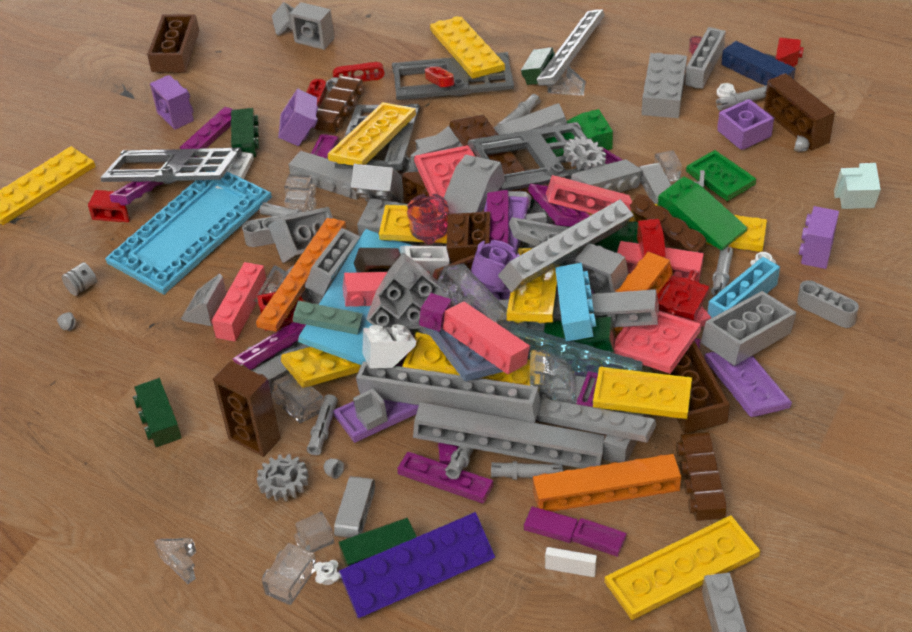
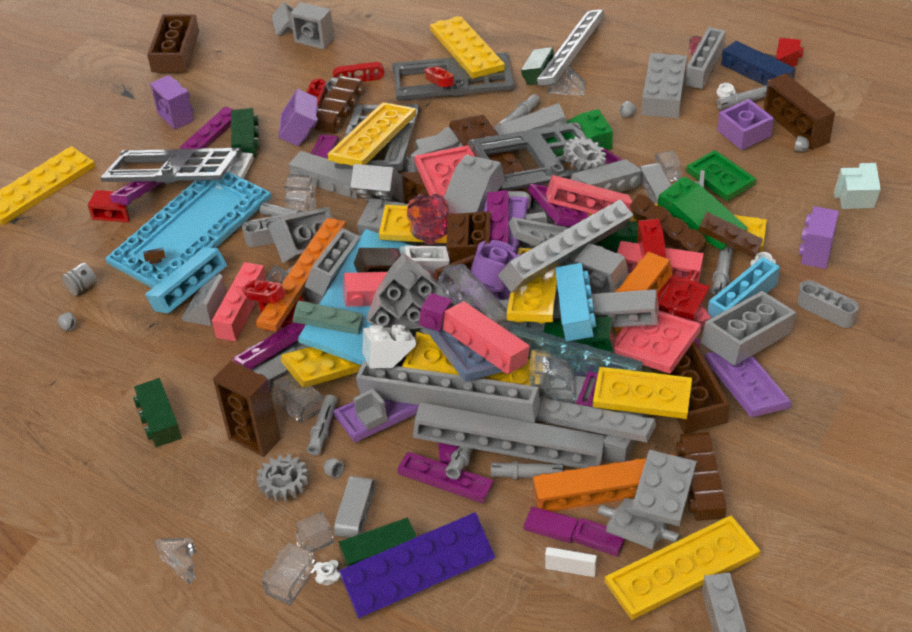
none -> reddish brown plate [143,247,166,264]
none -> medium azure brick [145,247,227,313]
none -> red beam [242,280,286,304]
none -> light grey plate [598,497,680,549]
none -> light grey hinge [620,101,636,117]
none -> light grey plate [631,450,697,526]
none -> reddish brown plate [698,212,763,258]

